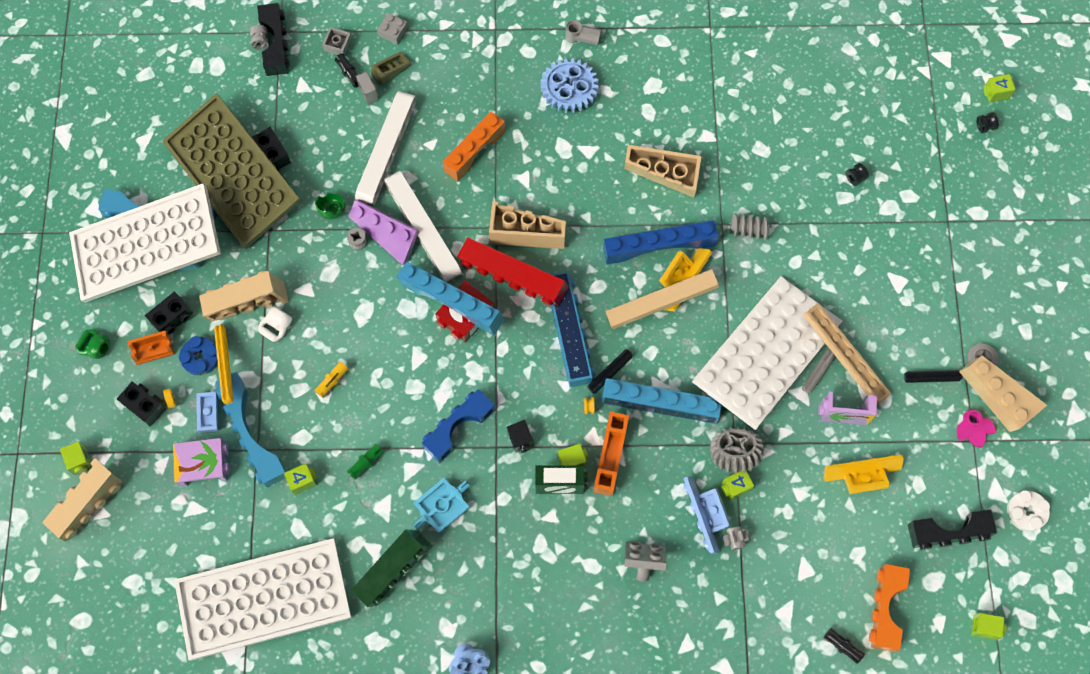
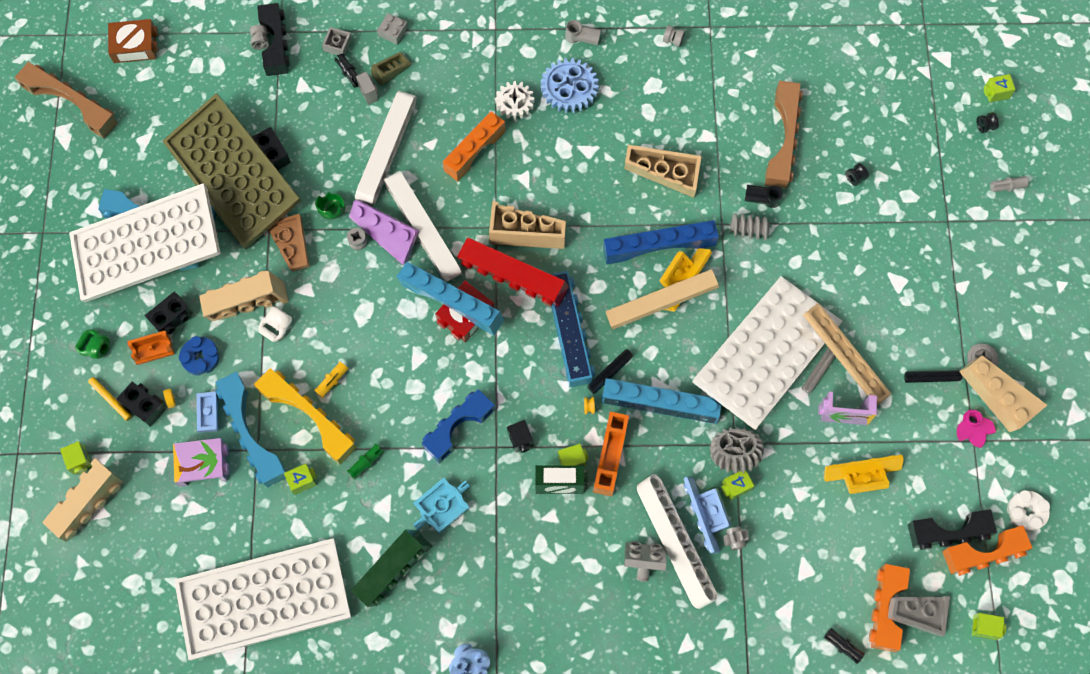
yellow axle [214,324,234,405] -> none
none -> medium nougat arch [14,62,118,139]
none -> yellow bar [88,377,132,421]
none -> dark orange brick [108,19,159,63]
none -> yellow arch [254,368,356,465]
none -> medium nougat wing [269,214,310,272]
none -> white gear [495,81,534,120]
none -> white beam [637,474,717,609]
none -> light grey wheel [663,25,685,47]
none -> black piece [745,185,783,208]
none -> medium nougat arch [764,81,803,189]
none -> light grey wing [888,596,950,637]
none -> orange arch [942,525,1033,576]
none -> light grey axle [990,176,1028,192]

